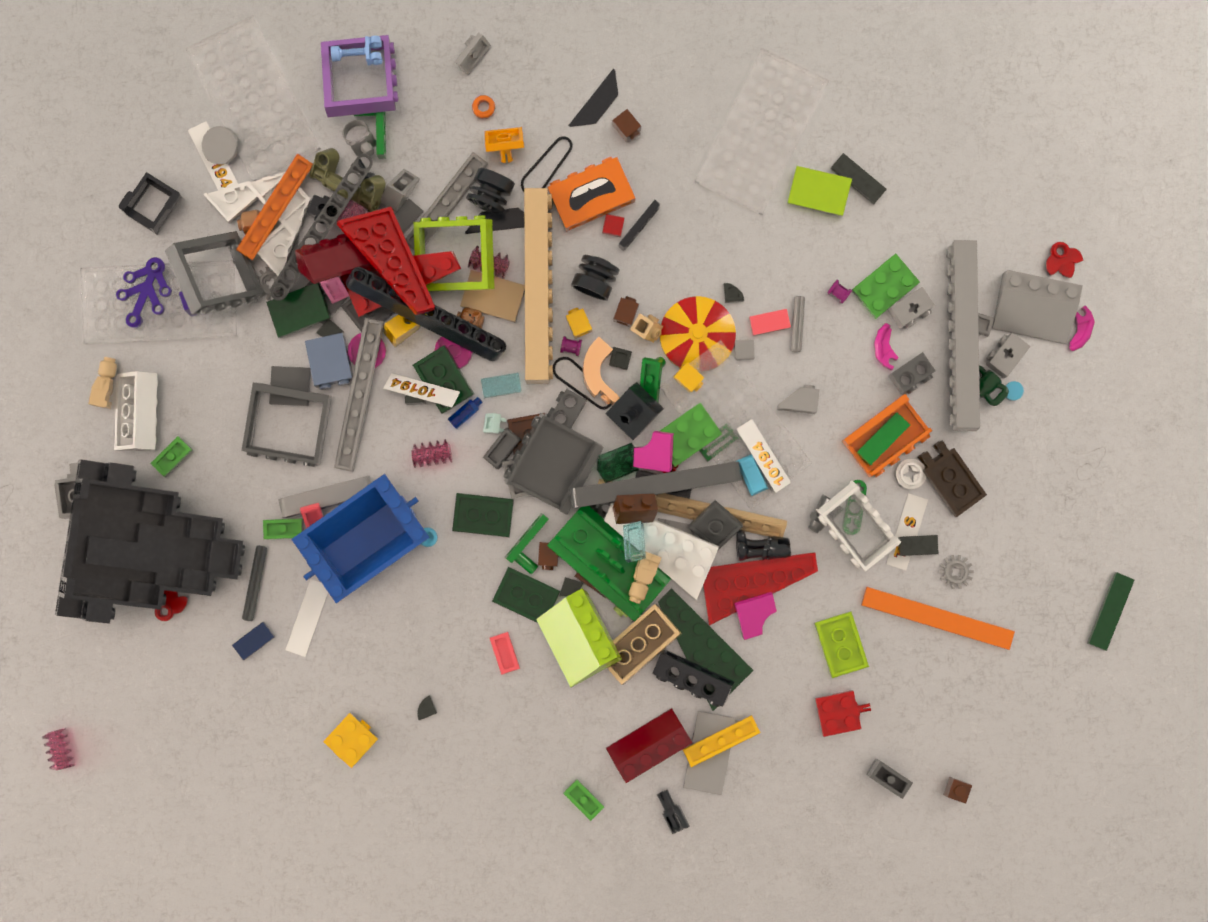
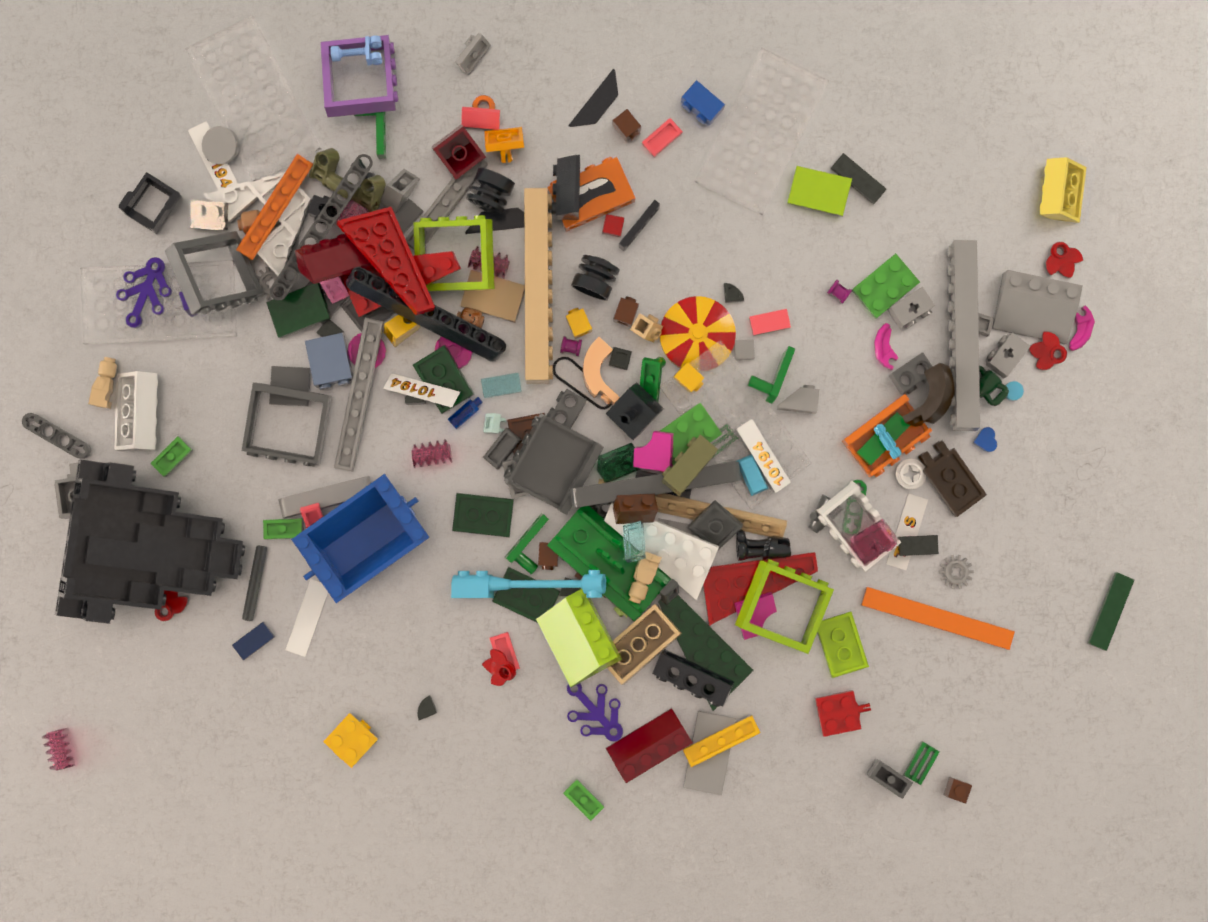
light grey piece [342,120,376,156] -> none
medium azure tile [421,528,438,547] -> none
black piece [521,136,573,192] -> none
black arm [657,789,690,834] -> none
light grey axle [791,296,805,352] -> none
none -> dark grey beam [22,413,91,459]
none -> clear smoke plate [190,200,228,230]
none -> dark red slope [432,124,486,179]
none -> medium azure bar [451,570,606,598]
none -> coral tile [461,107,500,130]
none -> red plate [482,649,516,686]
none -> black slope [552,155,580,220]
none -> dark purple plant [567,683,623,741]
none -> coral tile [642,118,683,157]
none -> dark grey tile [660,579,679,605]
none -> olive brick [662,434,718,497]
none -> blue brick [681,80,725,126]
none -> lime window [735,559,834,654]
none -> green piece [747,346,795,404]
none -> clear pink brick [851,519,897,564]
none -> medium azure axle [874,424,902,459]
none -> dark brown arch [903,363,954,427]
none -> green tile [903,741,940,785]
none -> blue tile [973,427,997,452]
none -> red plate [1029,332,1067,370]
none -> light yellow slope [1040,157,1087,223]

